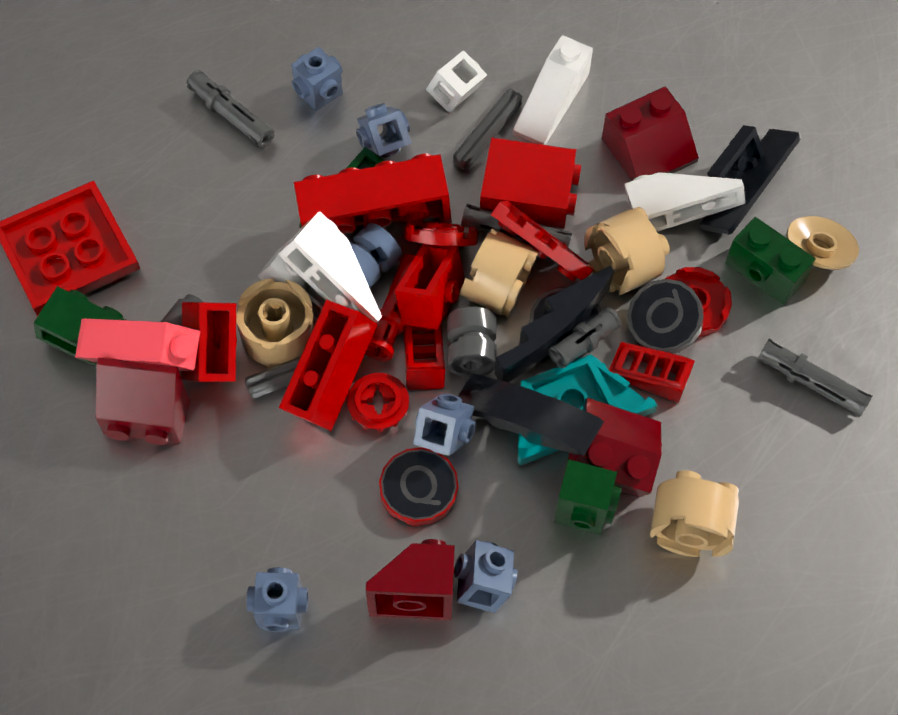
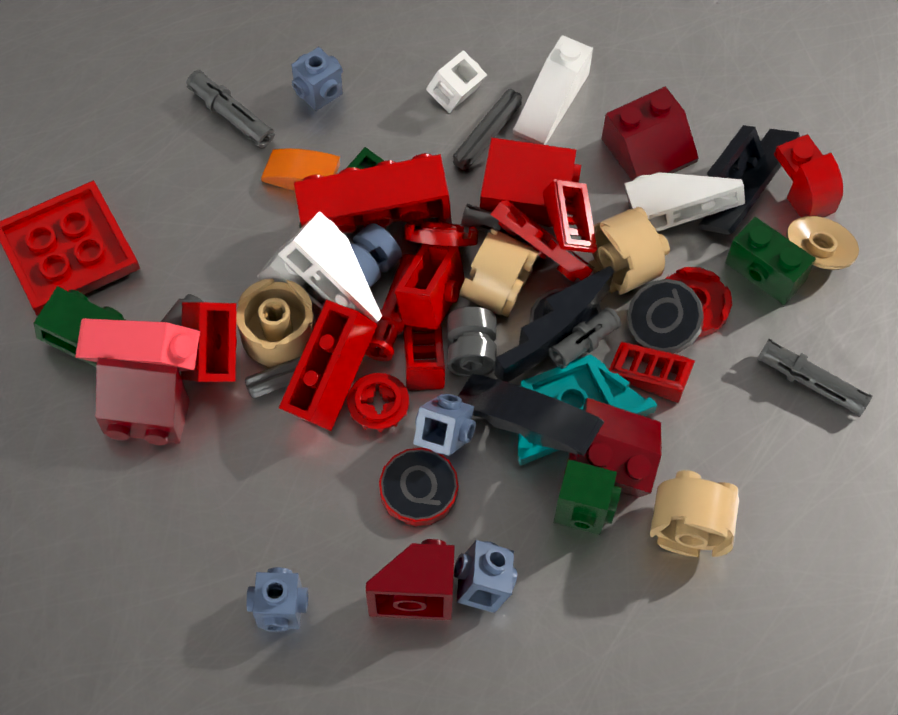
sand blue brick [356,103,412,158] -> none
none -> orange slope [261,148,340,191]
none -> red slope [542,179,597,253]
none -> red brick [774,134,843,217]

